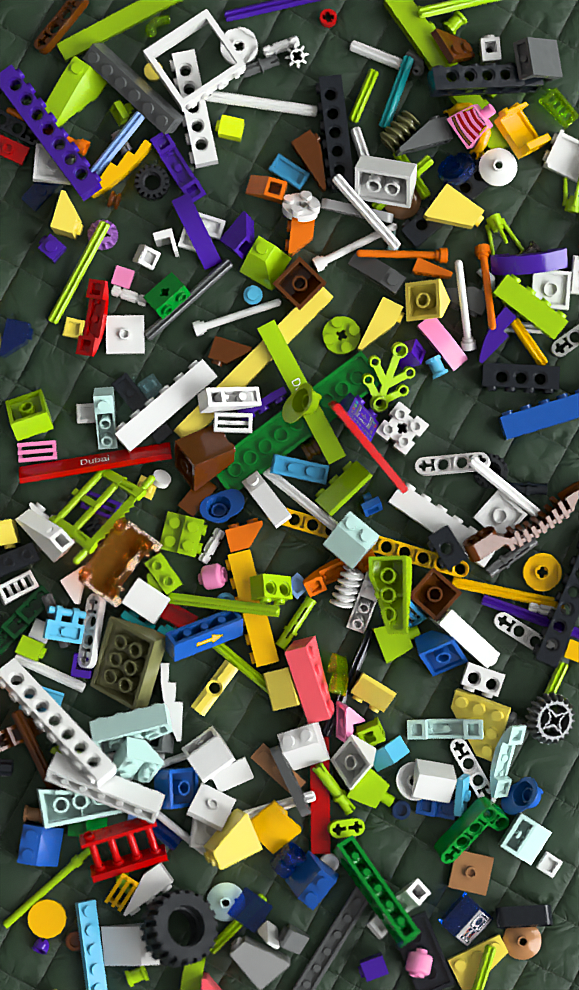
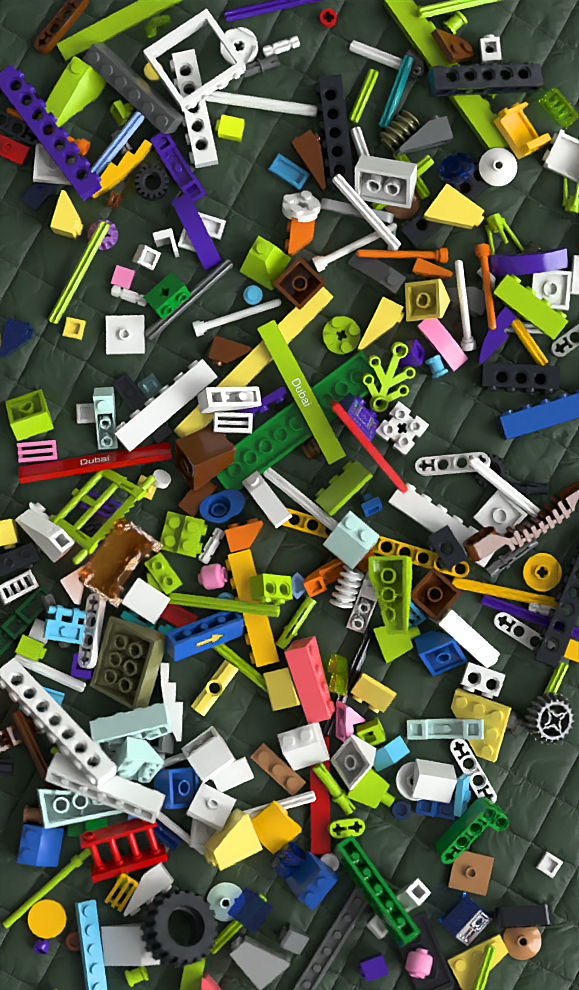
dark purple brick [38,233,67,263] -> none
red slope [76,278,109,357] -> none
dark purple slope [220,211,254,259] -> none
orange slope [245,175,287,204] -> none
white slope [257,921,279,949] -> none
dark azure tile [270,454,329,485] -> none
dark grey beam [270,744,312,817] -> none
lime piece [282,383,322,423] -> none
white gear [285,44,309,68] -> none
torso [443,102,496,160] -> none
light aqua slope [490,725,527,798] -> none
light aqua slope [498,812,552,865] -> none
blue piece [501,777,544,815] -> none
panel [513,37,563,82] -> none

